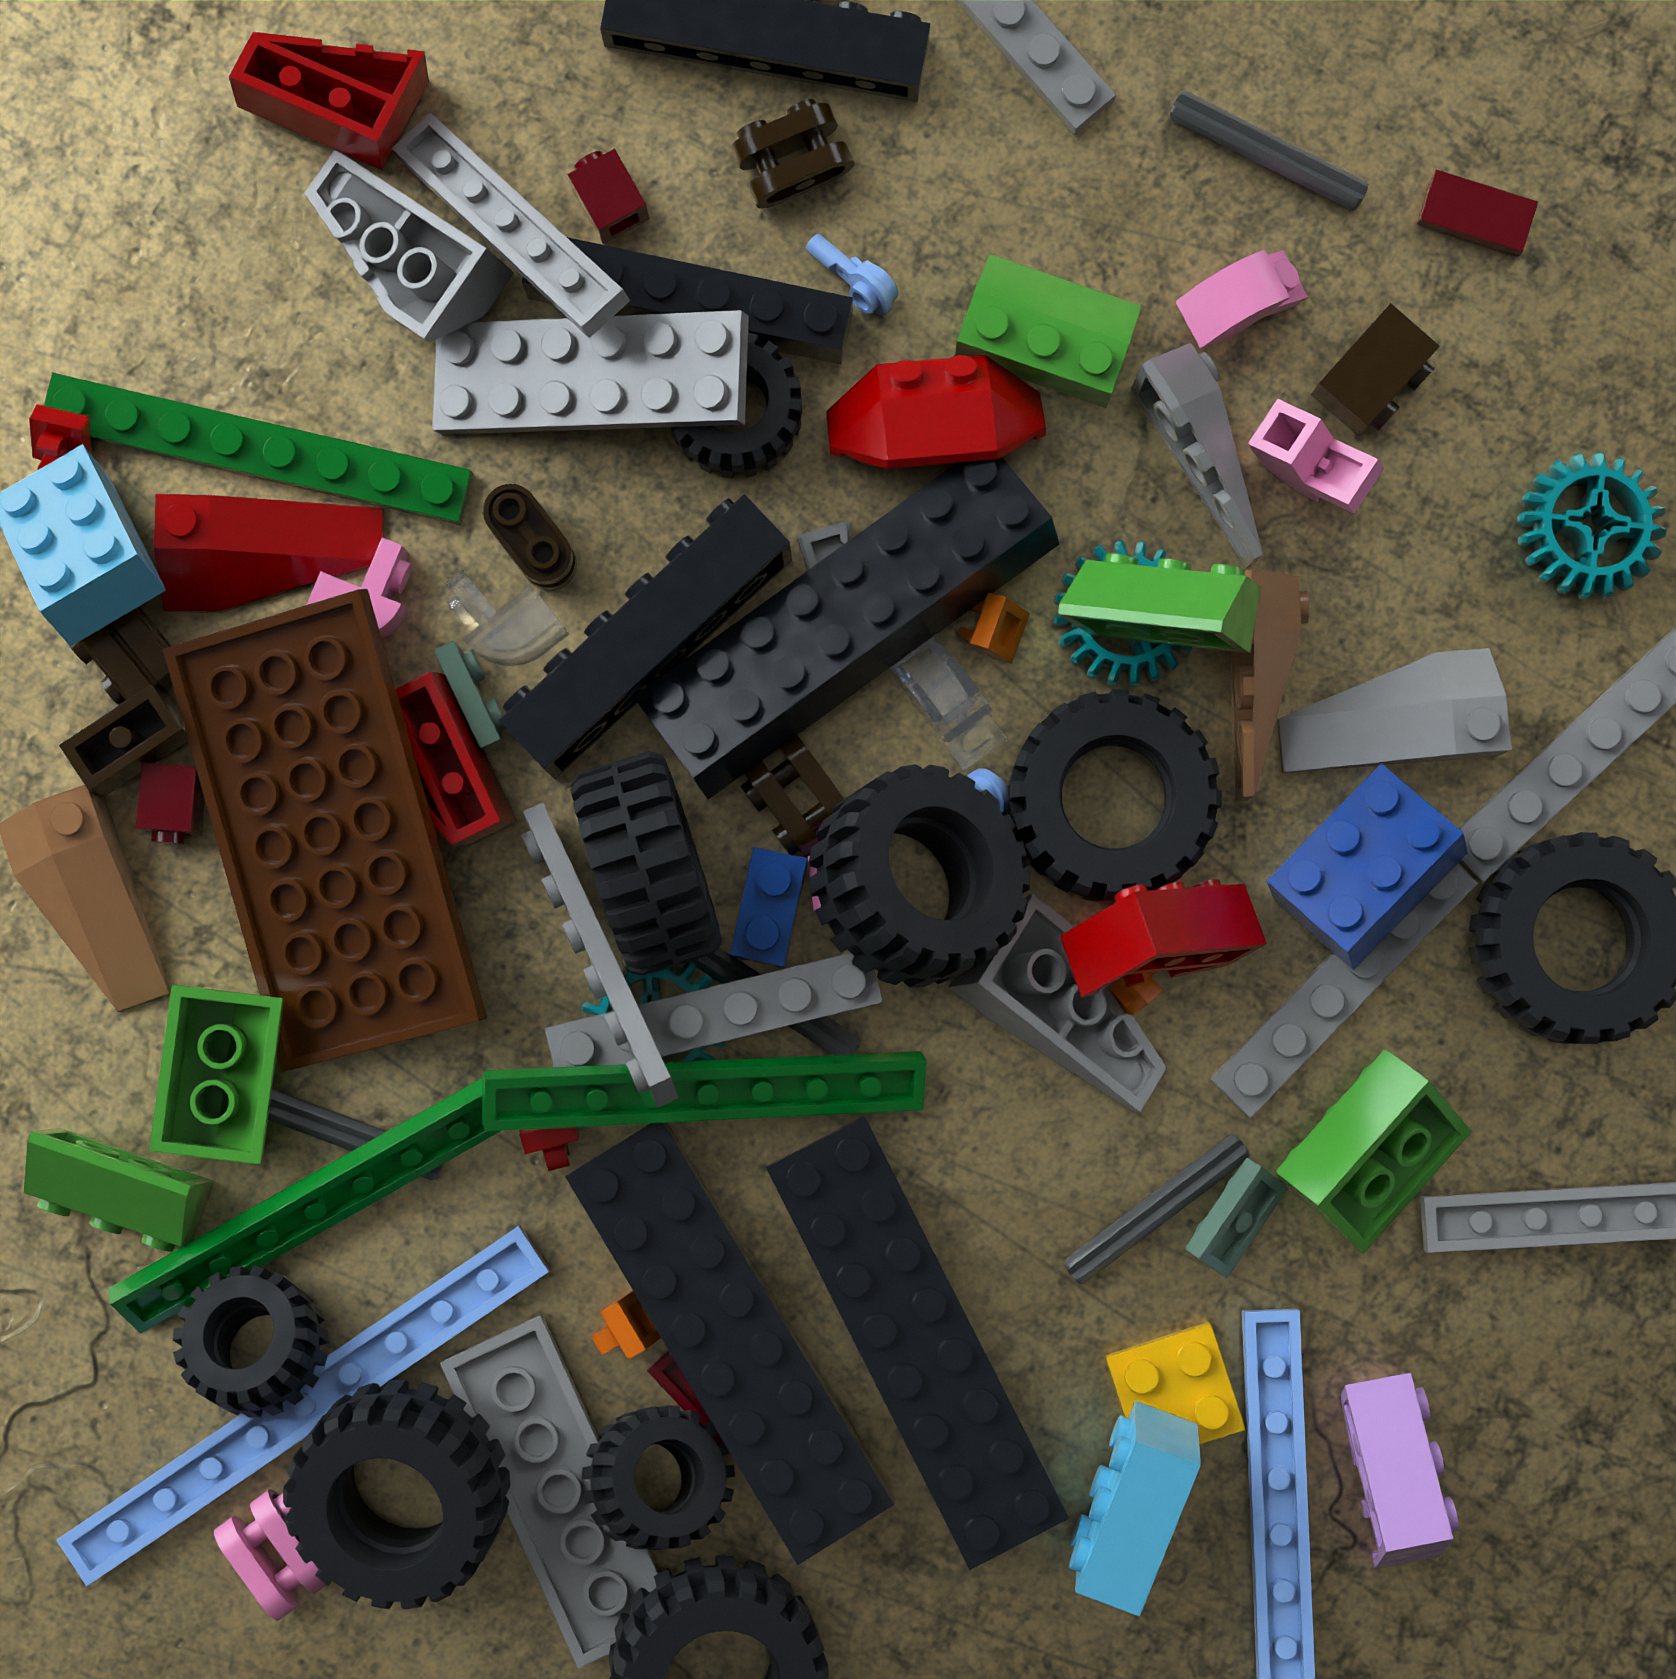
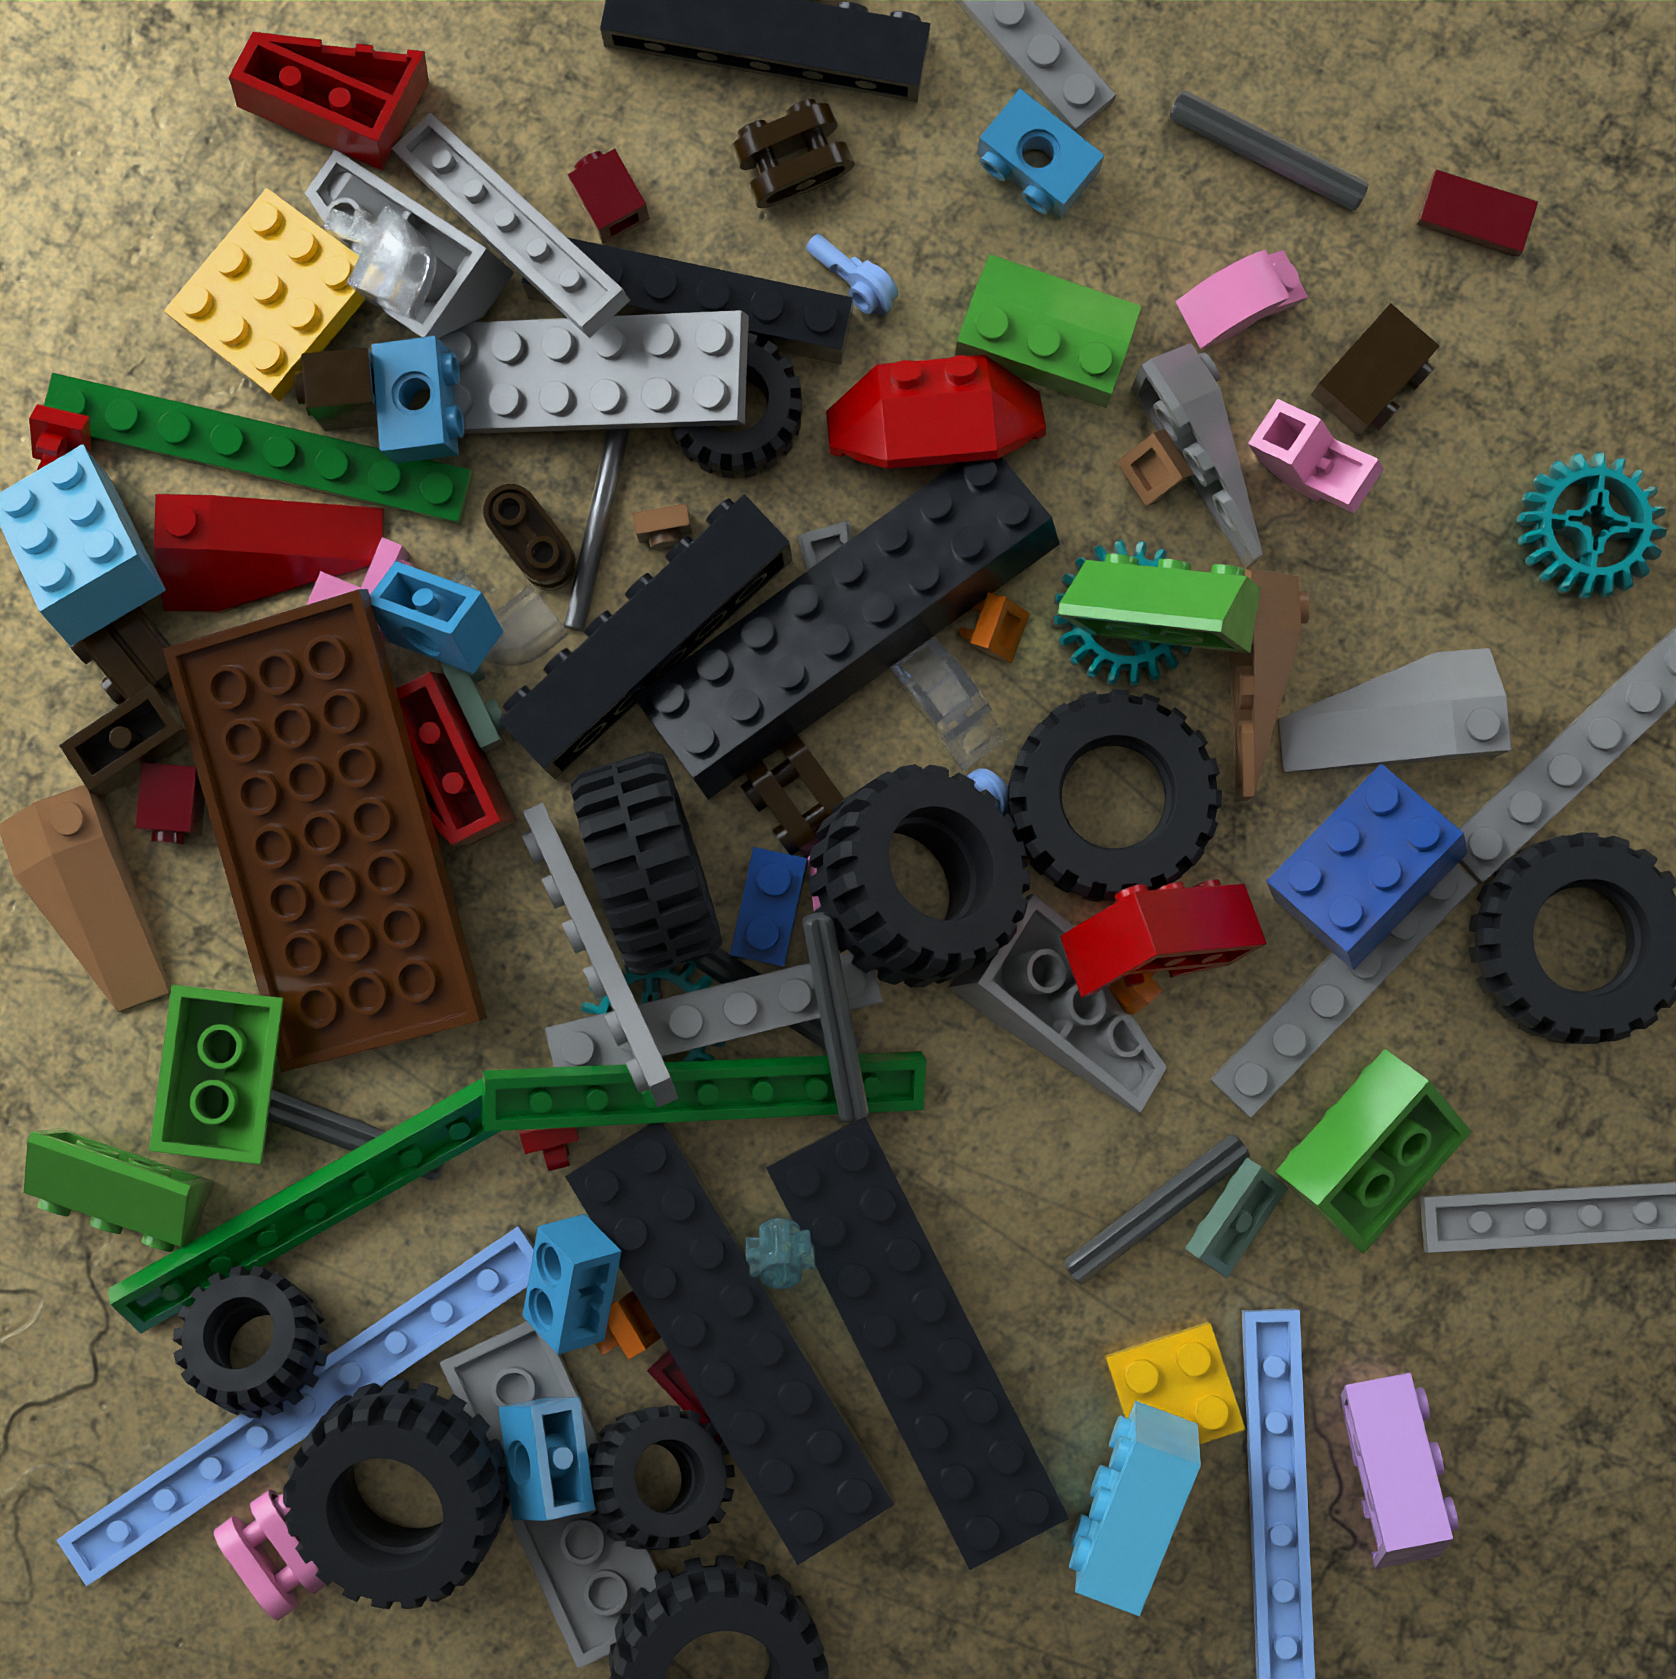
none -> yellow plate [164,188,384,403]
none -> dark brown brick [294,348,378,431]
none -> clear brick [323,205,435,321]
none -> dark azure brick [370,561,503,674]
none -> dark azure brick [371,336,464,463]
none -> dark azure brick [498,1396,595,1521]
none -> dark azure brick [522,1214,621,1355]
none -> flat silver bar [563,429,630,631]
none -> medium nougat plate [632,503,692,548]
none -> clear light blue gear [745,1218,815,1289]
none -> dark grey axle [802,912,869,1122]
none -> dark azure brick [977,88,1104,219]
none -> medium nougat plate [1117,428,1194,506]

